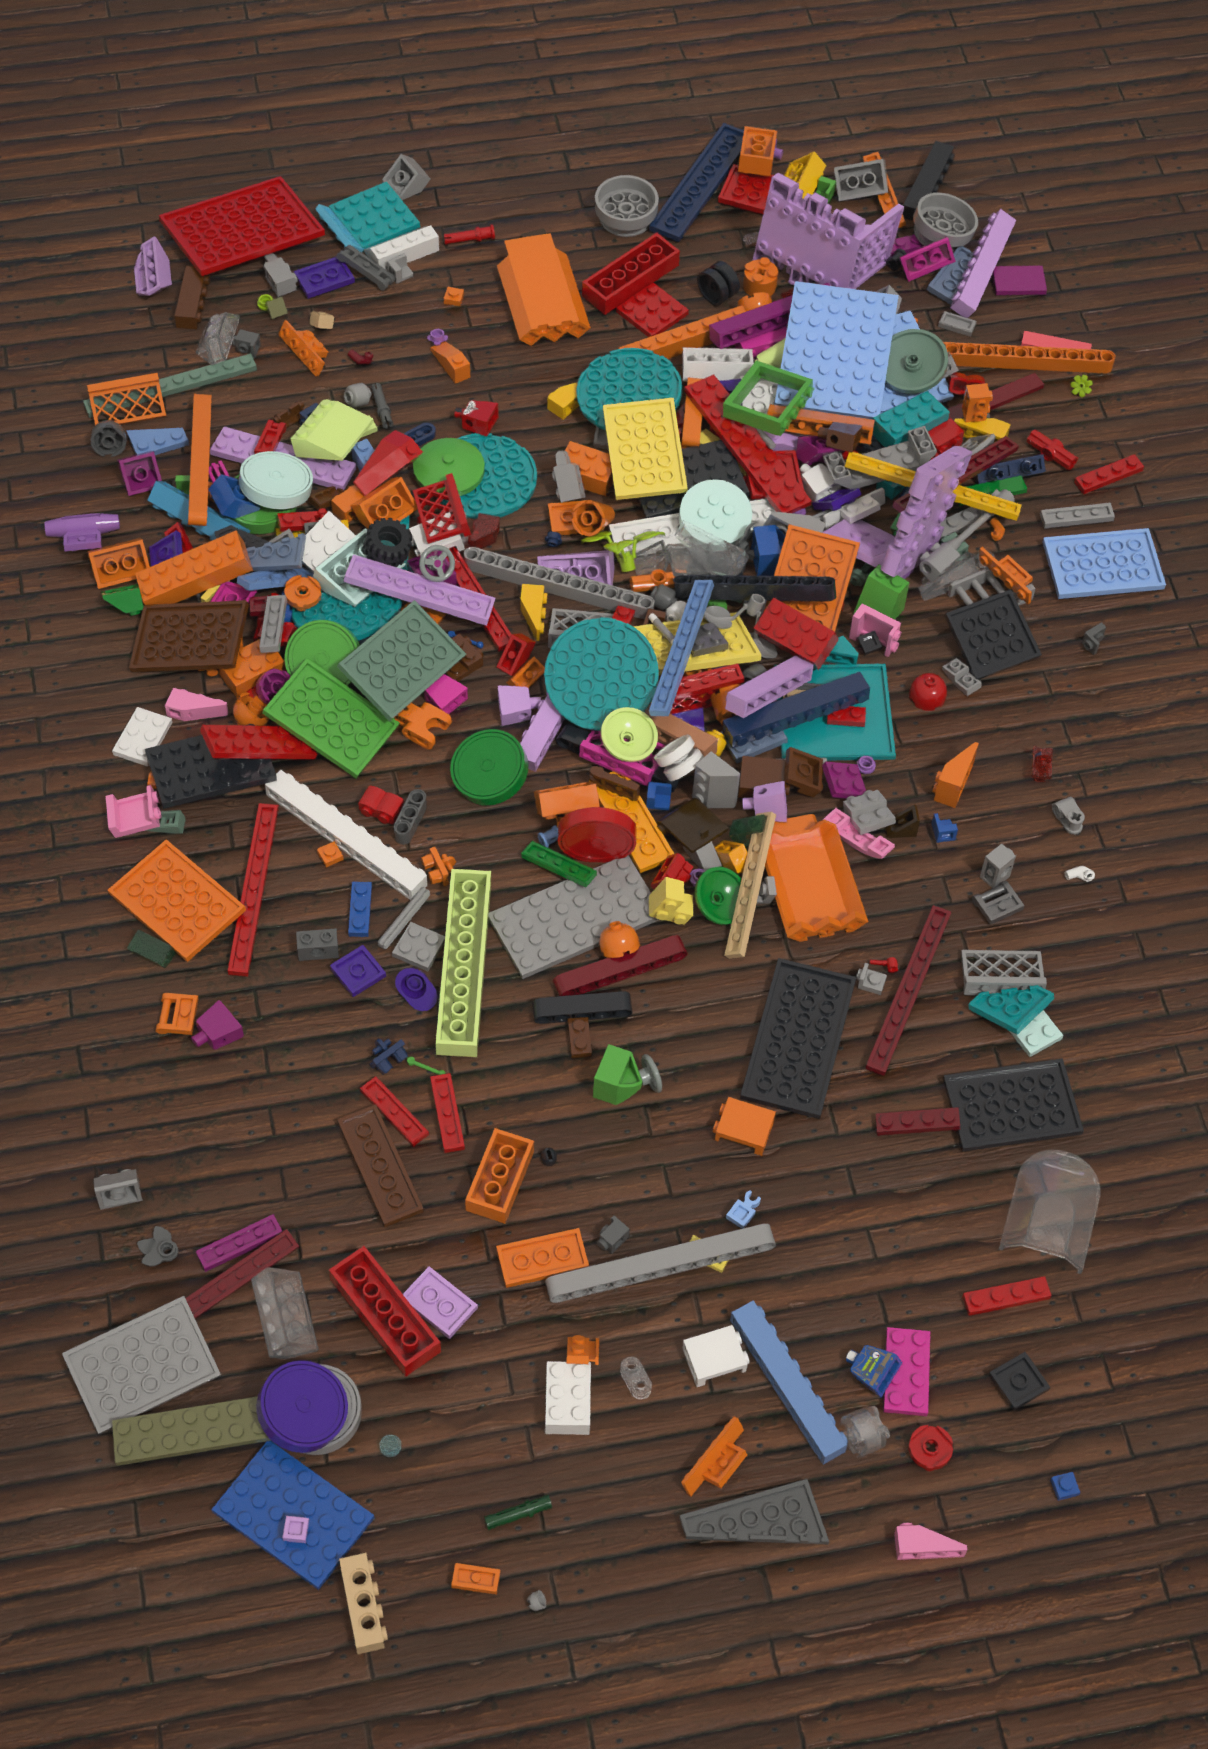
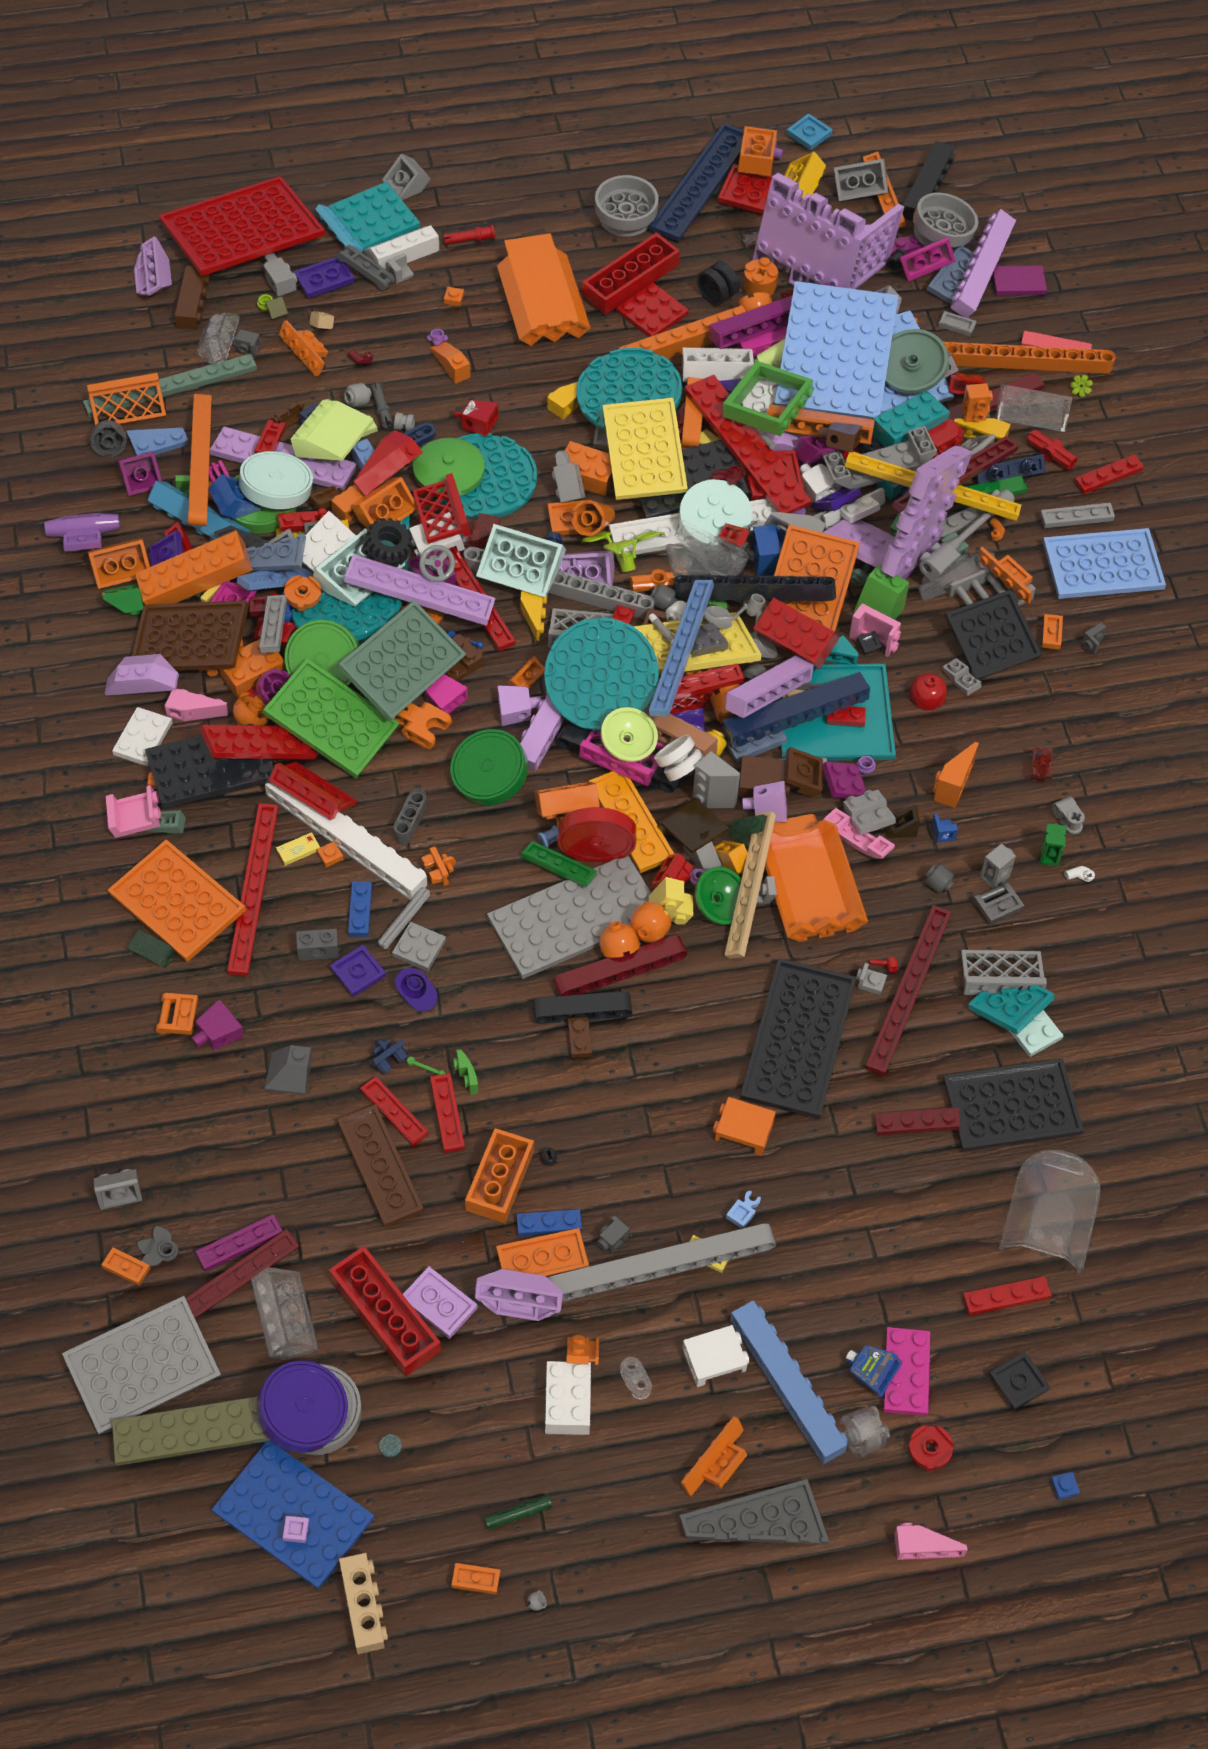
red brick [358,785,404,824] -> none
yellowish green brick [436,869,491,1057] -> none
red slope [496,633,536,676] -> none
reddish brown hinge [589,766,640,801] -> none
bright green piece [593,1044,662,1105] -> none
clear slope [634,540,670,576] -> none
blue panel [646,782,672,810] -> none
bright green panel [816,176,836,204] -> none
none -> orange plate [101,1247,151,1286]
none -> lavender wedge [104,654,179,696]
none -> dark grey slope [264,1045,313,1095]
none -> red fence [269,762,358,820]
none -> light yellow tile [276,832,320,866]
none -> light grey wheel [394,412,415,431]
none -> bright green slope [453,1050,478,1095]
none -> lavender wedge [475,1269,563,1321]
none -> light aqua slope [476,524,566,598]
none -> blue plate [517,1209,582,1237]
none -> orange cylinder [630,902,671,943]
none -> dark red plate [712,466,743,485]
none -> red plate [717,523,750,548]
none -> dark azure plate [786,113,833,151]
none -> dark grey head [924,864,954,893]
none -> clear slope [996,384,1073,432]
none -> green brick [1039,823,1066,866]
none -> orange plate [1042,614,1063,650]

